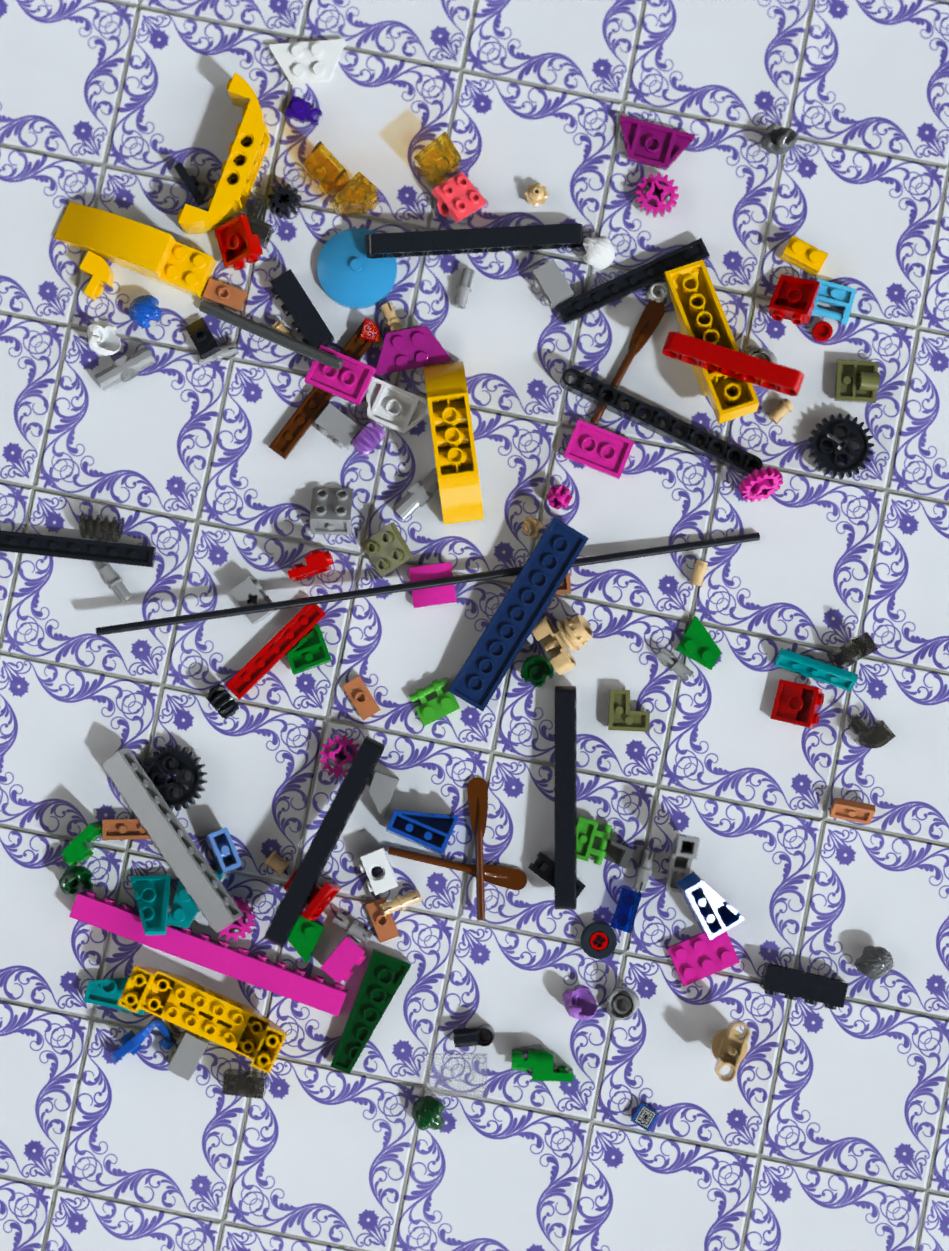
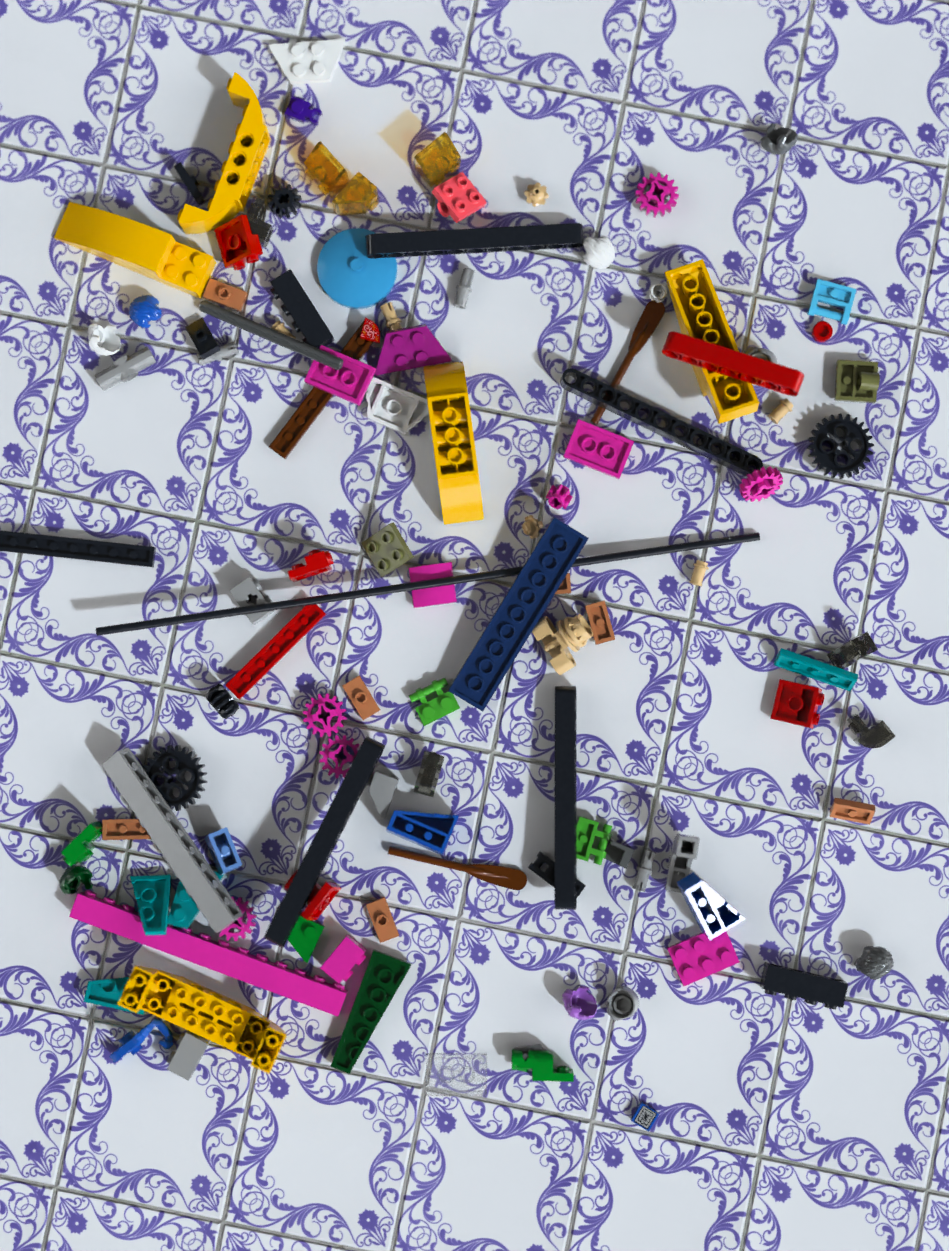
yellow brick [79,251,114,301] -> none
clear smoke piece [79,512,124,542] -> none
light grey axle [99,564,132,602] -> none
clear smoke brick [222,1068,268,1099] -> none
tan bush [264,850,291,877] -> none
green wing [287,624,332,675] -> none
light grey bracket [310,487,353,535] -> none
light grey brick [315,403,362,449] -> none
light grey pin [332,911,373,945] -> none
medium lavender gear [352,421,386,456] -> none
white brick [358,847,399,895] -> none
tan pin [379,889,422,917] -> none
light grey piece [392,467,439,521] -> none
dark green hair [412,1096,445,1131] -> none
black piece [453,1024,495,1048] -> none
reddish brown piece [468,777,488,921] -> none
dark green hair [520,655,554,688] -> none
light grey brick [531,259,574,310] -> none
black plate [556,238,710,325] -> none
black bush [580,922,617,959] -> none
olive plate [608,689,650,732] -> none
clear blue plate [610,887,642,933] -> none
magenta wing [620,115,695,170] -> none
light grey axle [656,648,694,682] -> none
green wing [676,616,721,670] -> none
tan beam [711,1020,750,1082] -> none
red plate [768,274,820,325] -> none
yellow brick [780,235,828,276] -> none
none -> dark pink gear [303,694,347,737]
none -> clear smoke brick [414,751,444,797]
none -> nougat plate [585,600,615,645]

